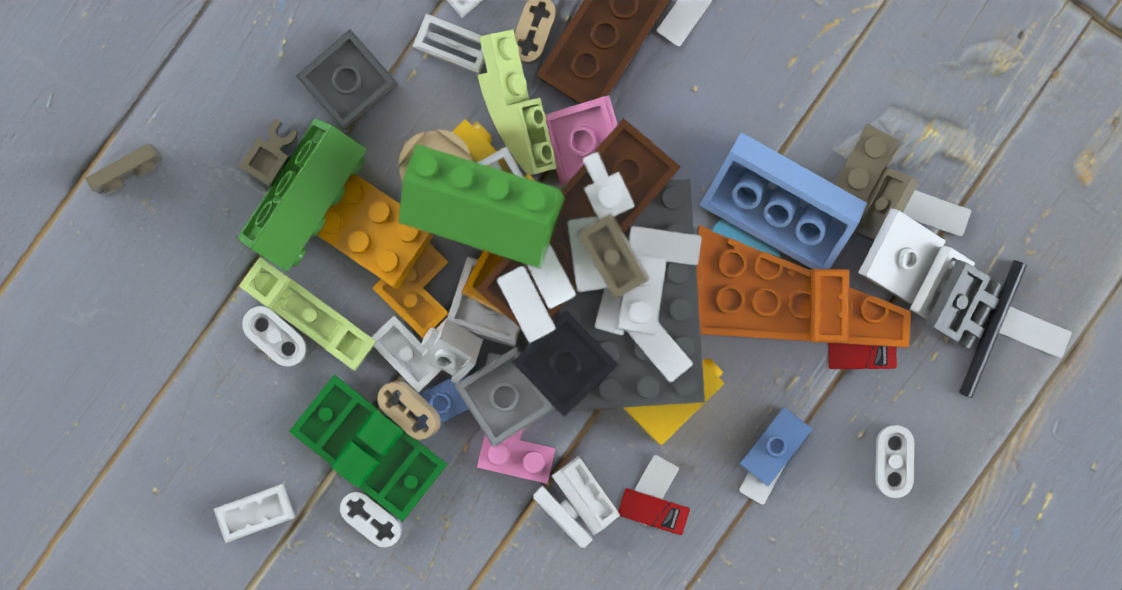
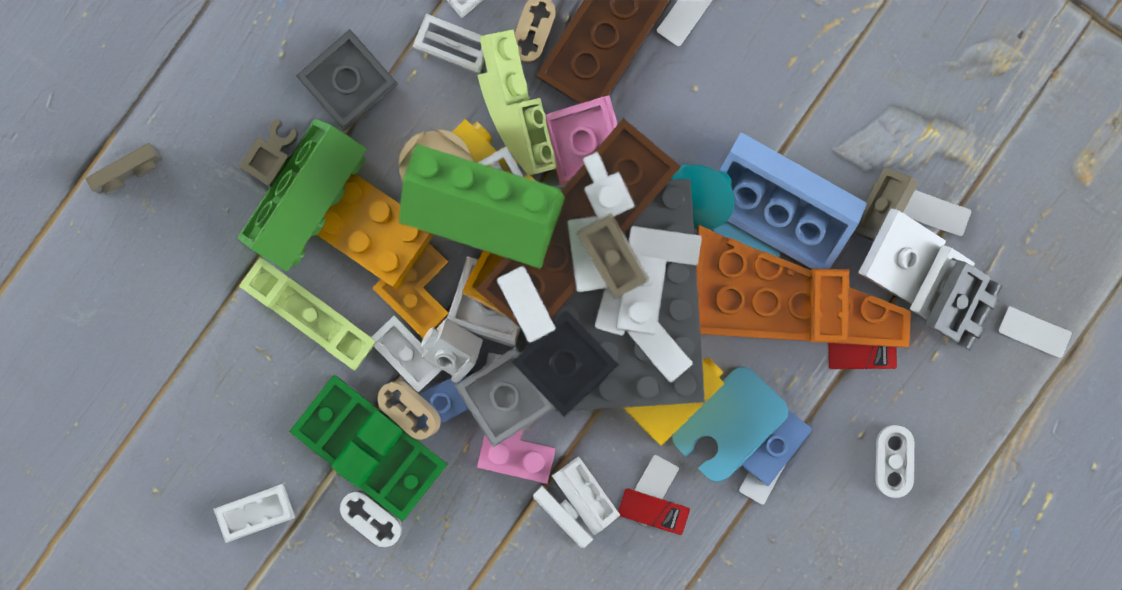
white plate [242,306,307,367] -> none
white sticker [527,243,575,309] -> none
dark tan plate [834,123,899,202] -> none
black piece [959,260,1027,398] -> none
none -> teal dish [670,164,735,229]
none -> medium azure piece [672,367,789,483]

